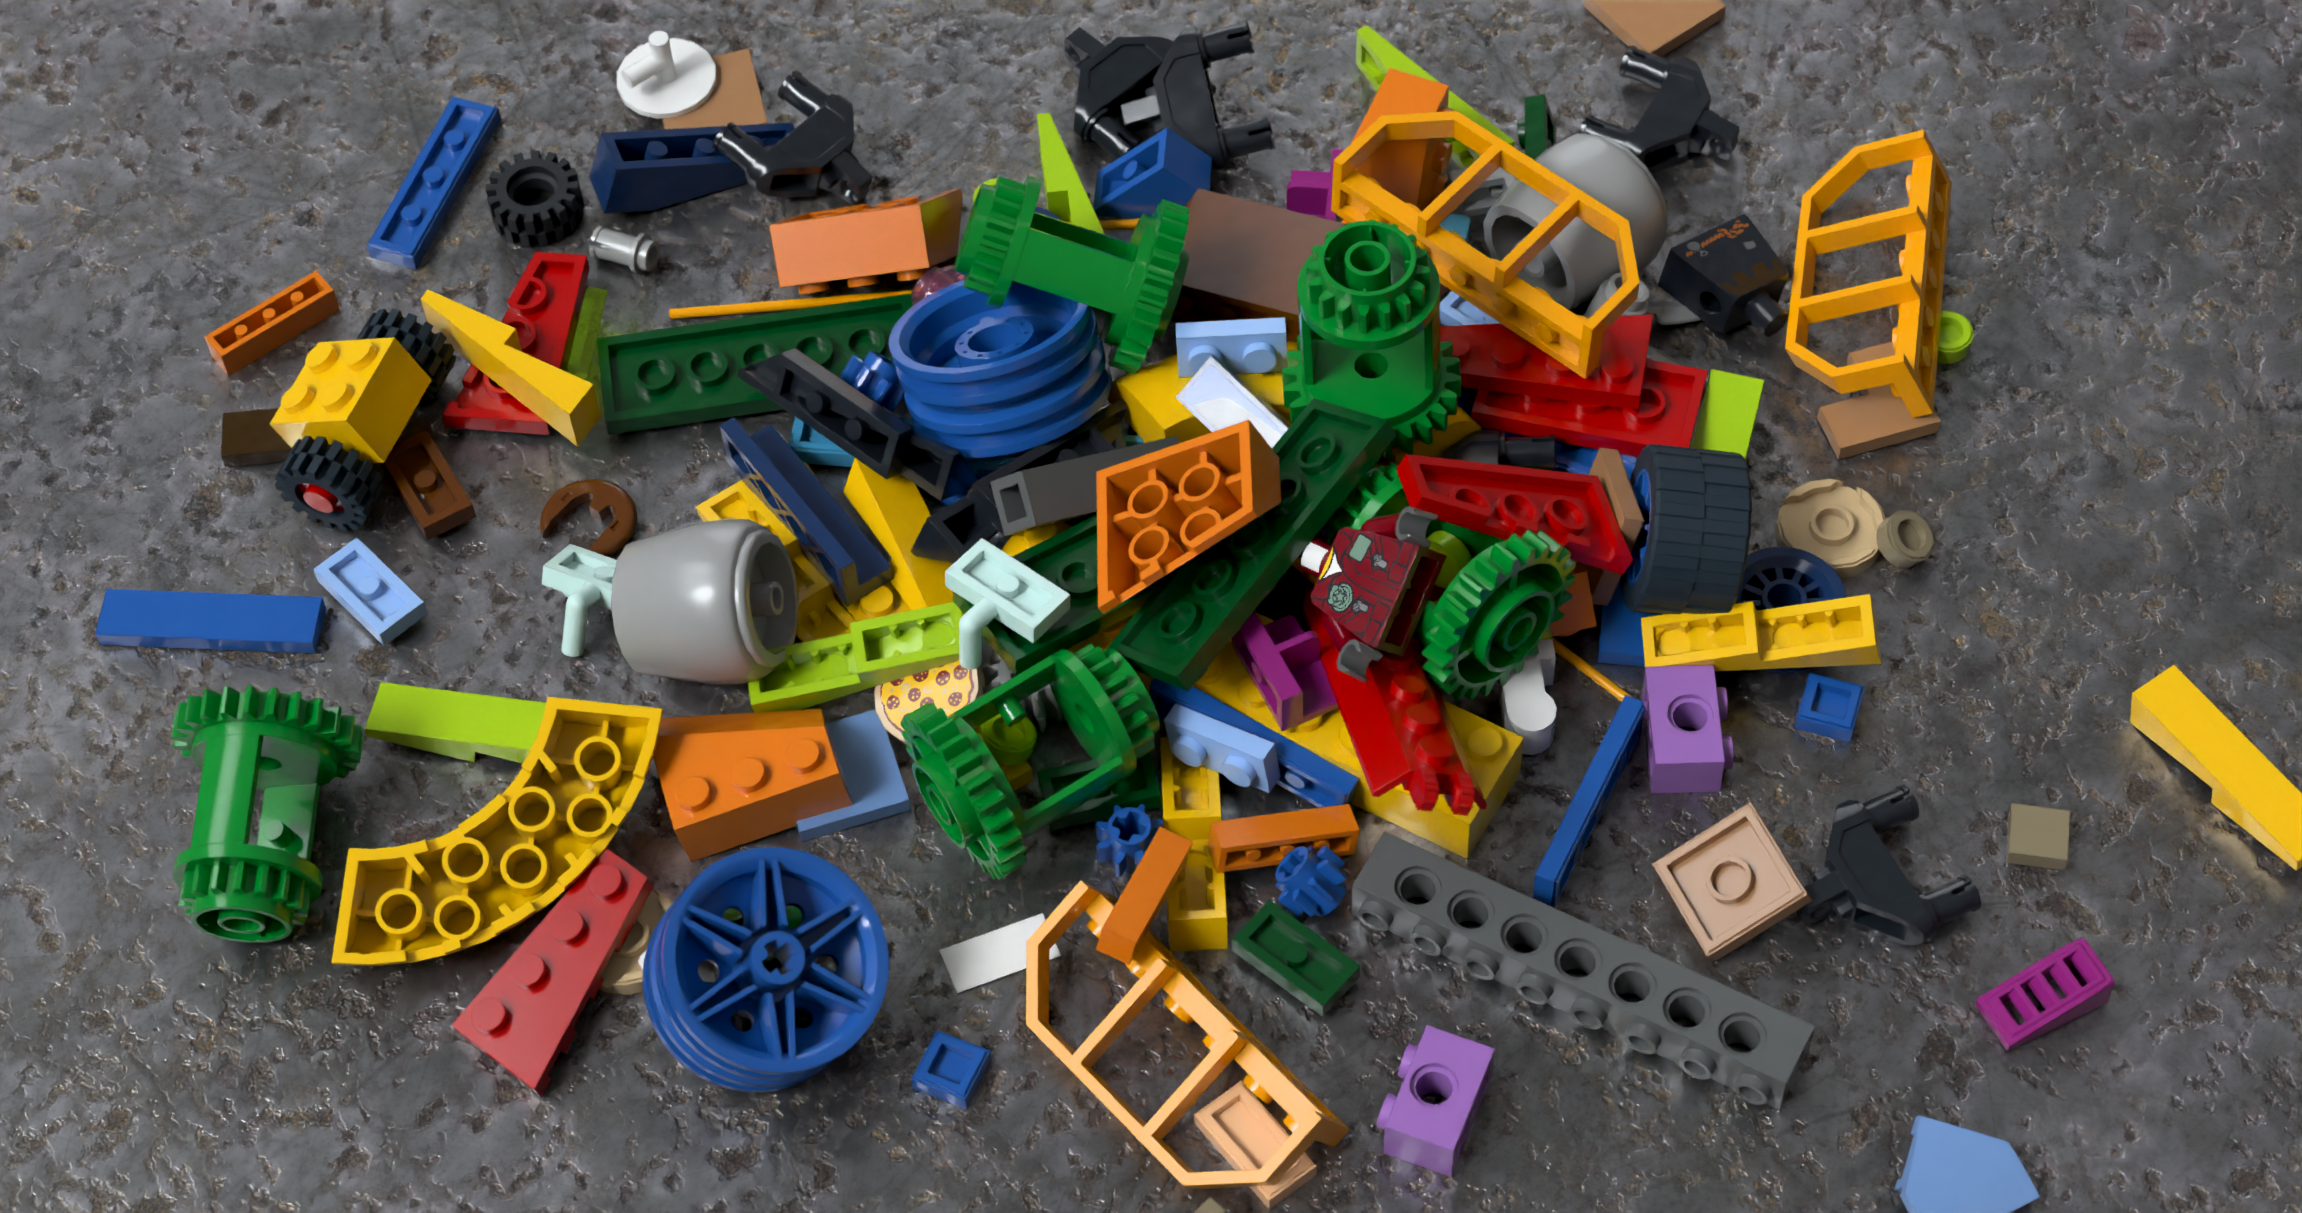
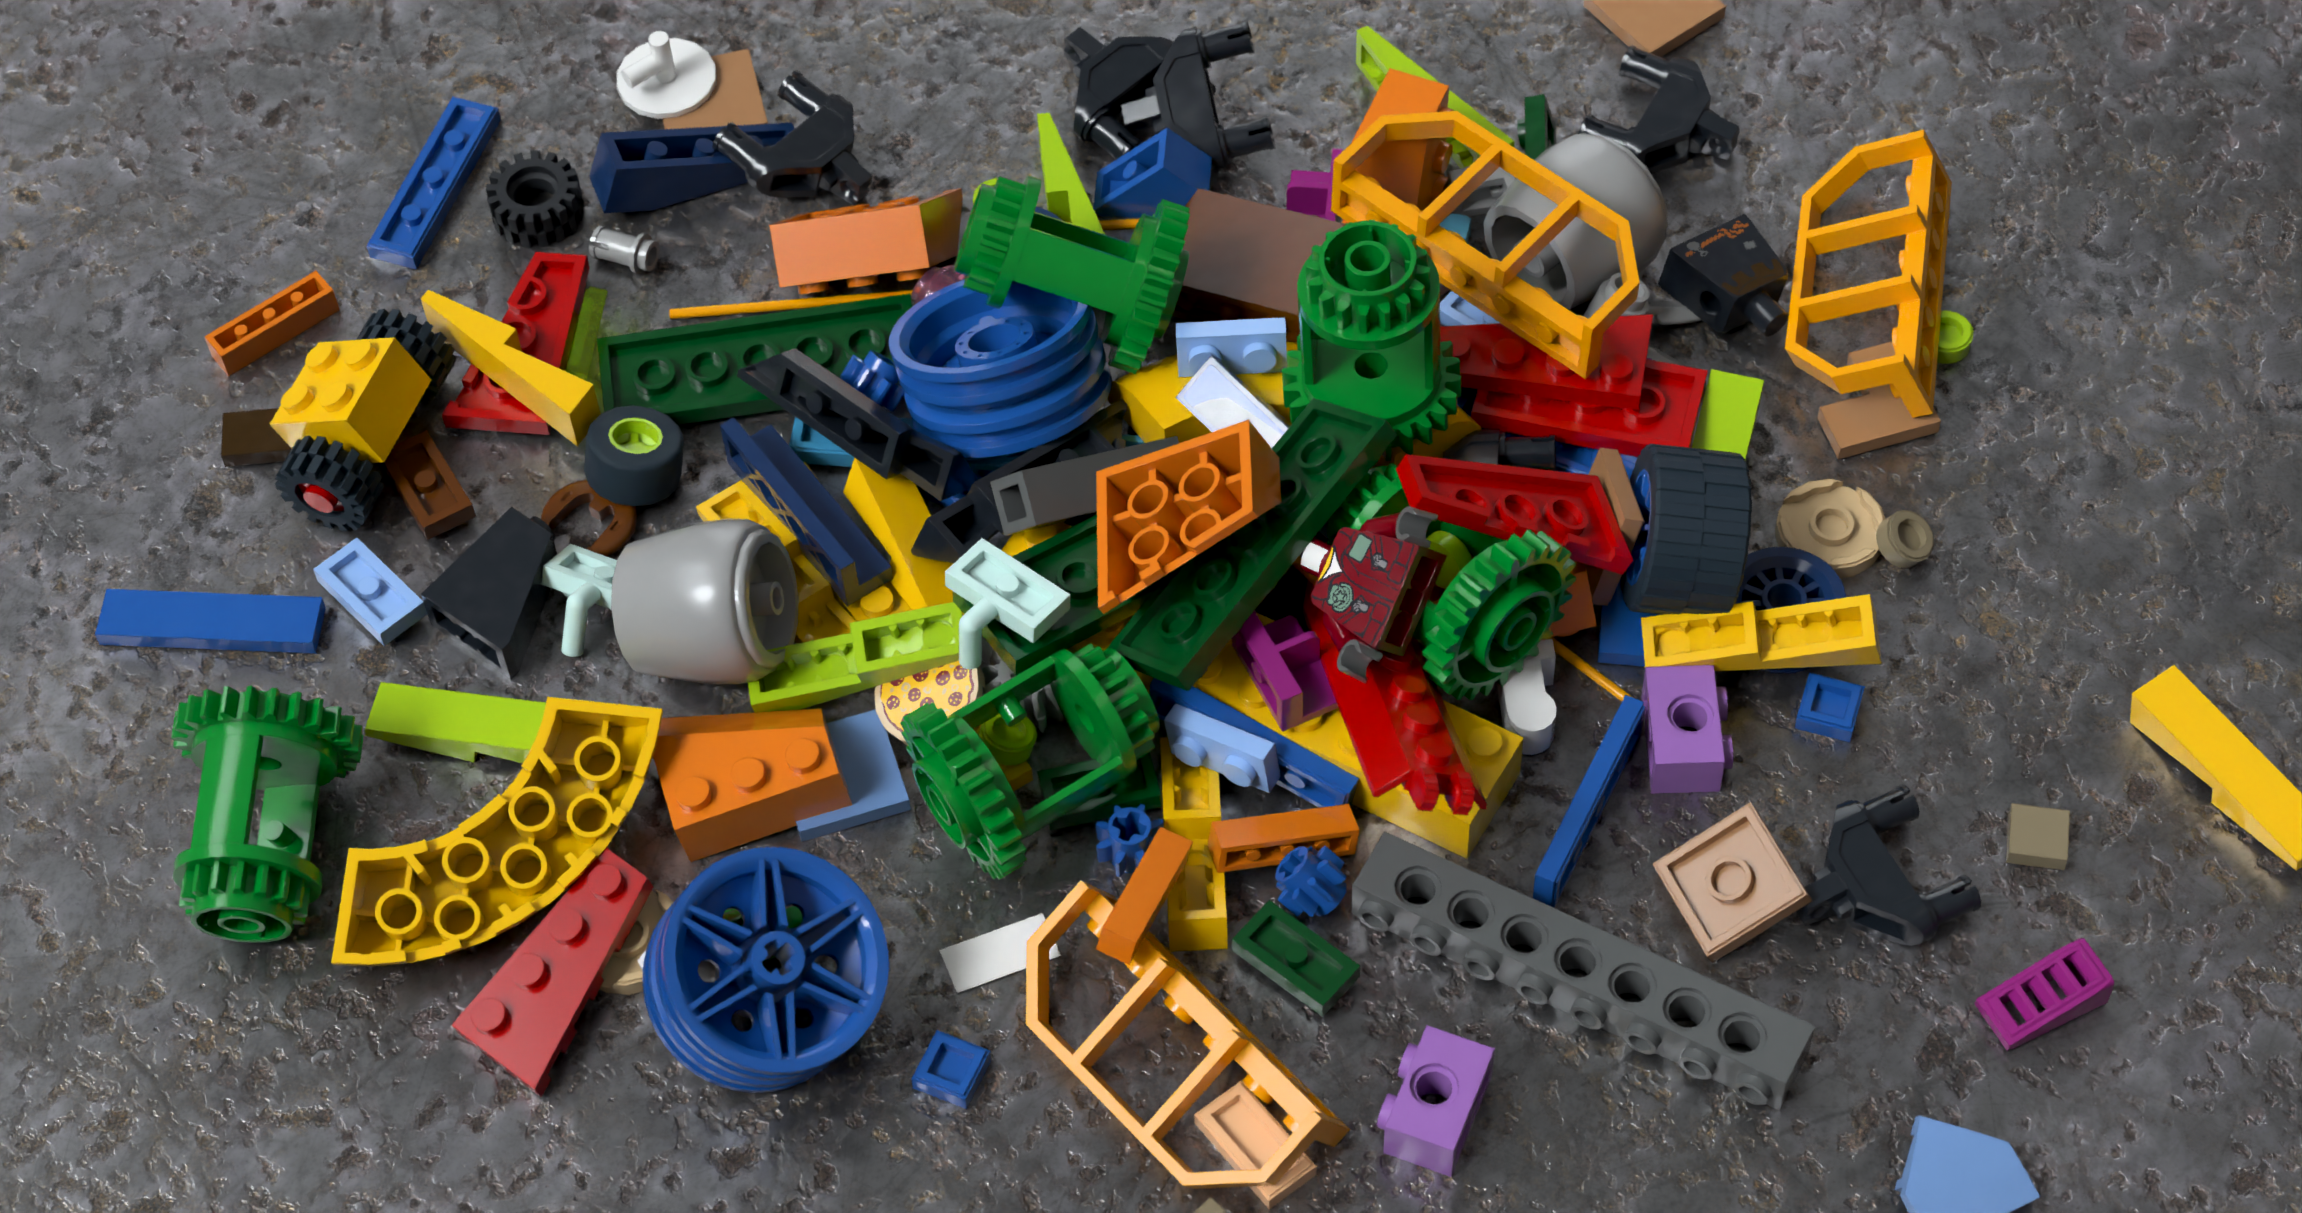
none -> black slope [421,507,557,679]
none -> black wheel [584,405,684,506]

